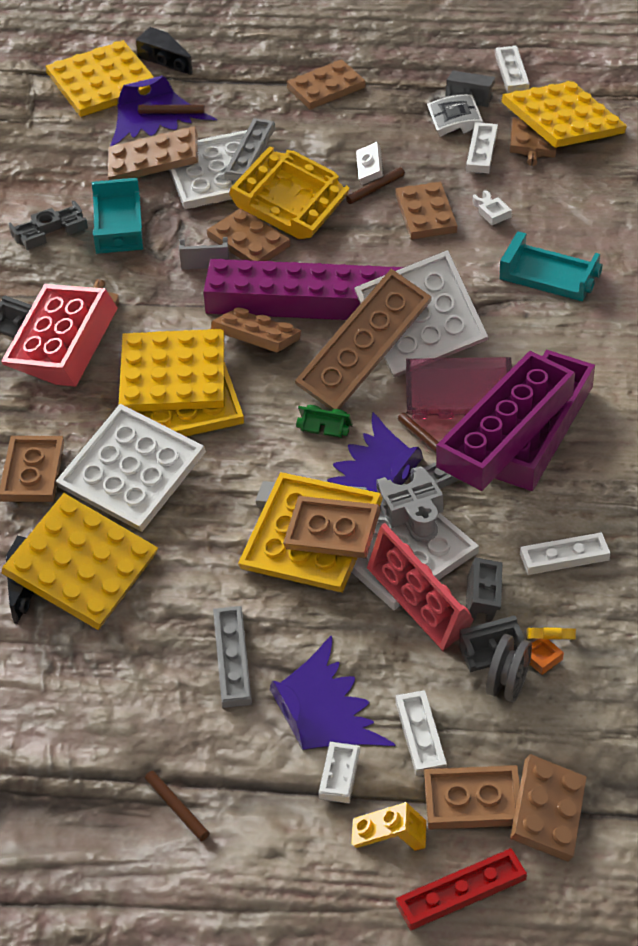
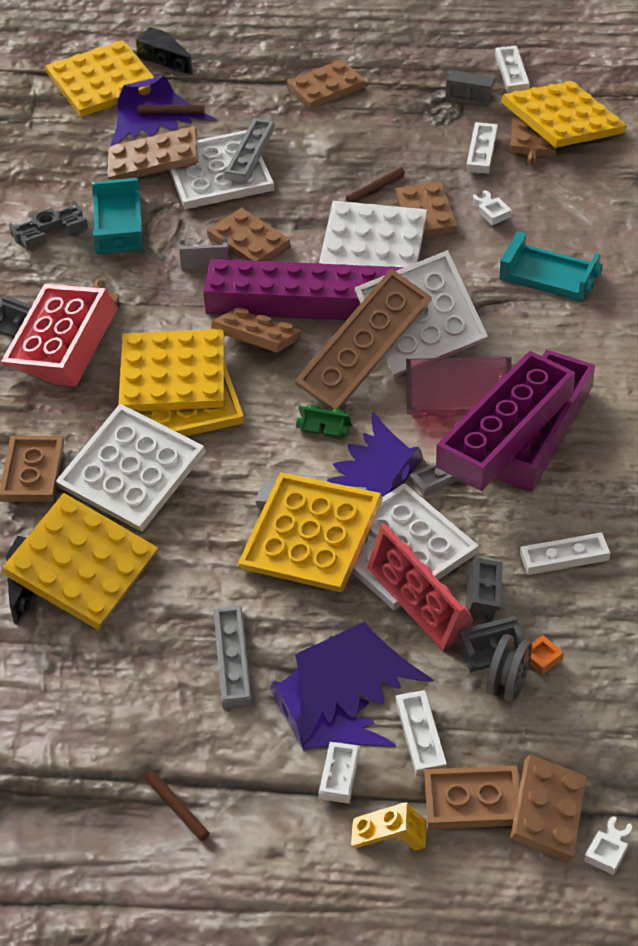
yellow wedge [229,147,350,239] -> none
medium nougat plate [283,496,381,559] -> none
white plate [357,142,383,185] -> none
light grey piece [376,466,443,542] -> none
red plate [396,848,527,931] -> none
reddish brown bar [398,413,439,453] -> none
slope [427,94,484,137] -> none
yellow piece [526,627,576,640] -> none
none -> dark purple piece [295,622,434,744]
none -> white plate [319,201,427,267]
none -> white plate [584,816,632,875]

